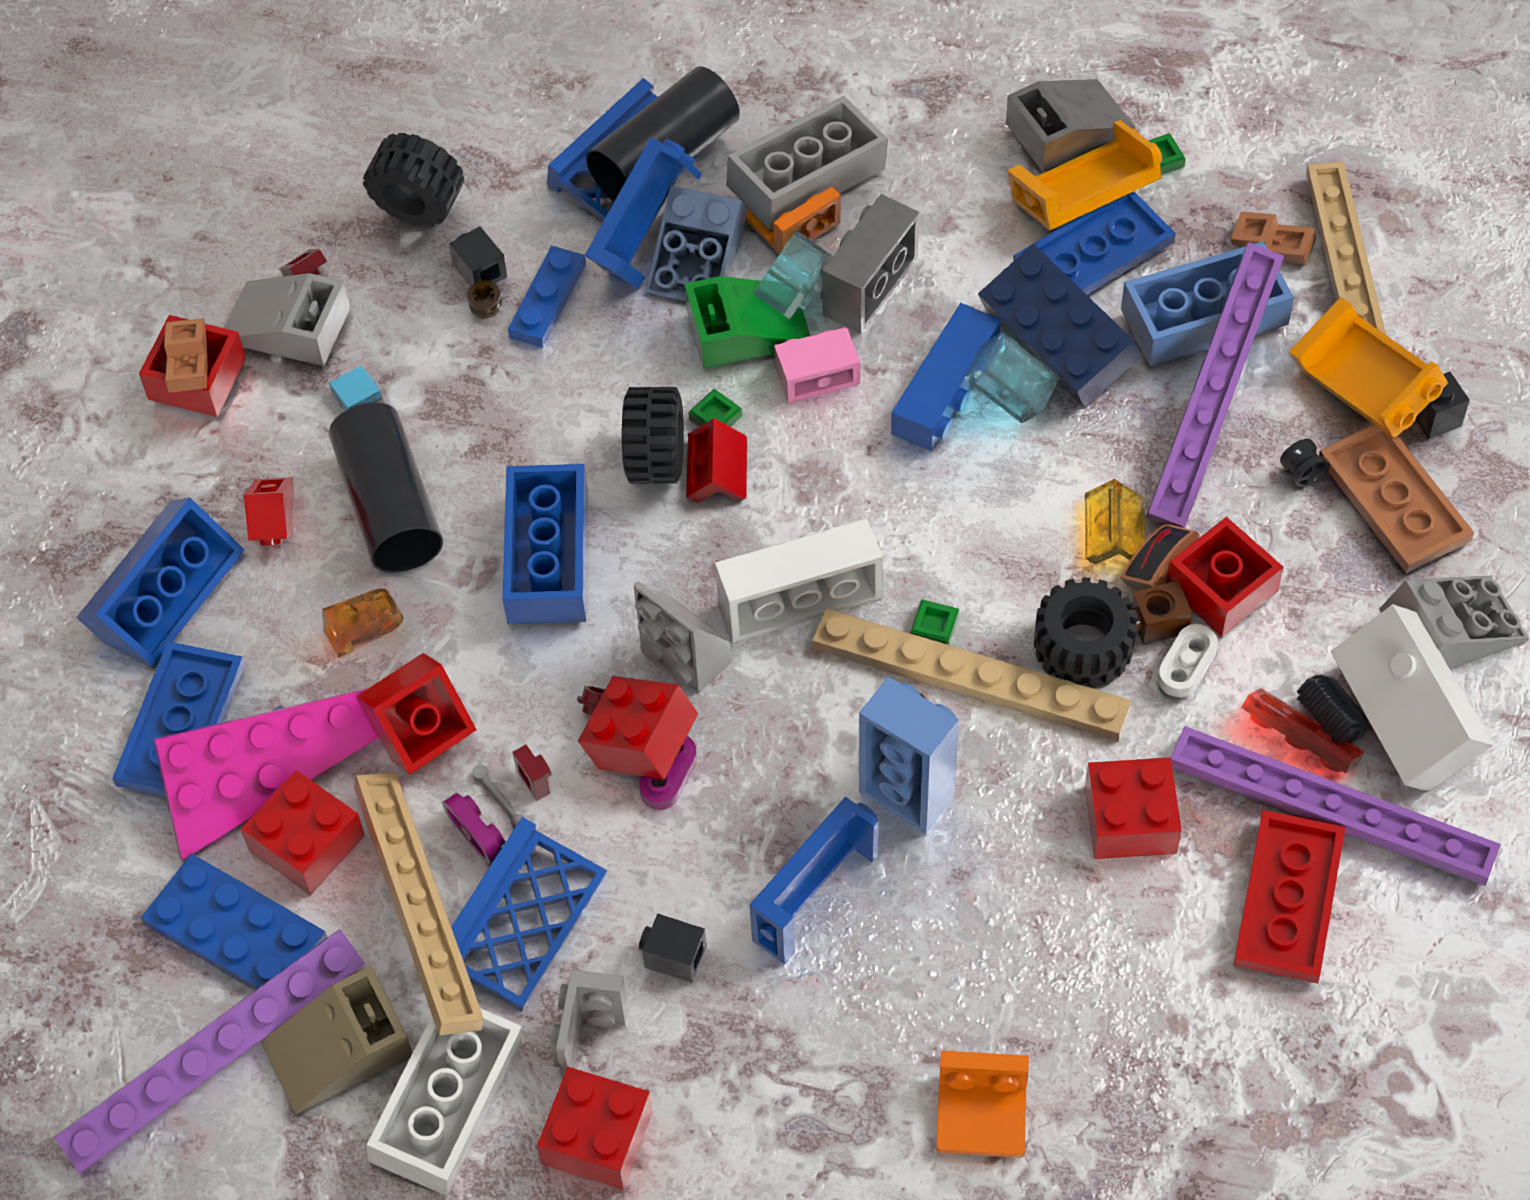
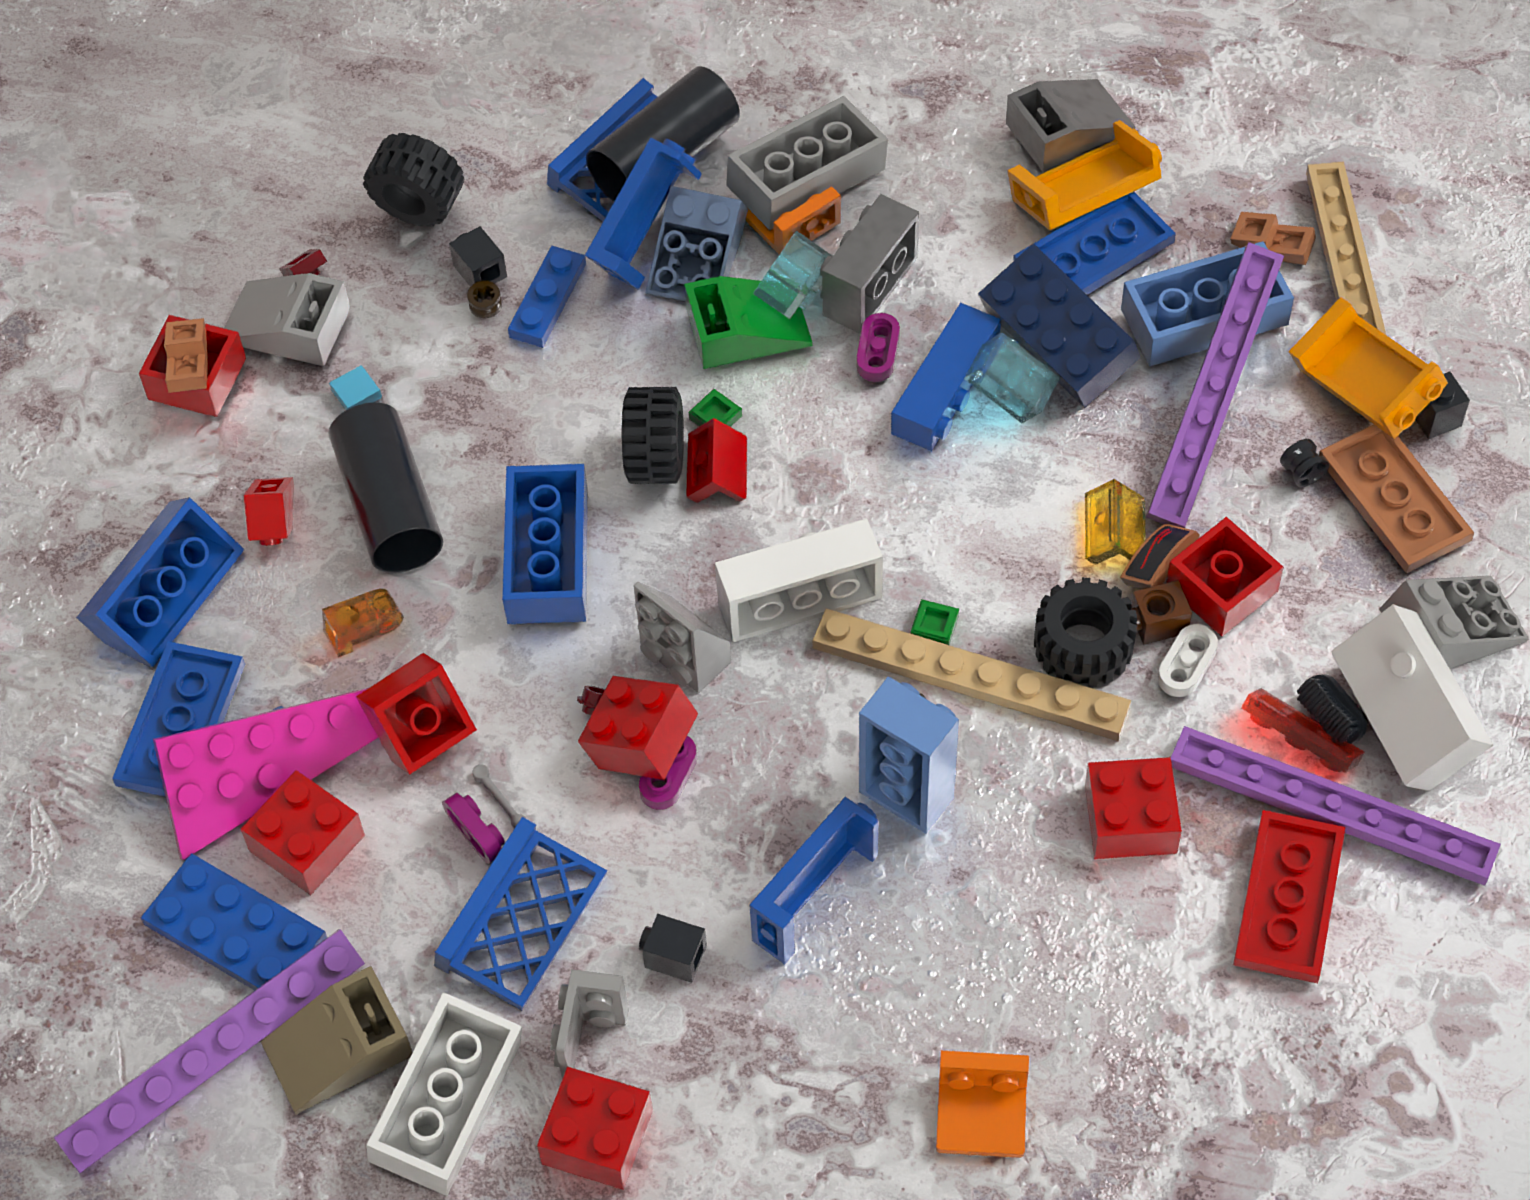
tan plate [354,772,484,1036] -> none
dark red plate [512,744,552,801] -> none
bright pink brick [774,327,860,403] -> none
green tile [1148,133,1186,175] -> none
none -> magenta plate [857,313,900,382]

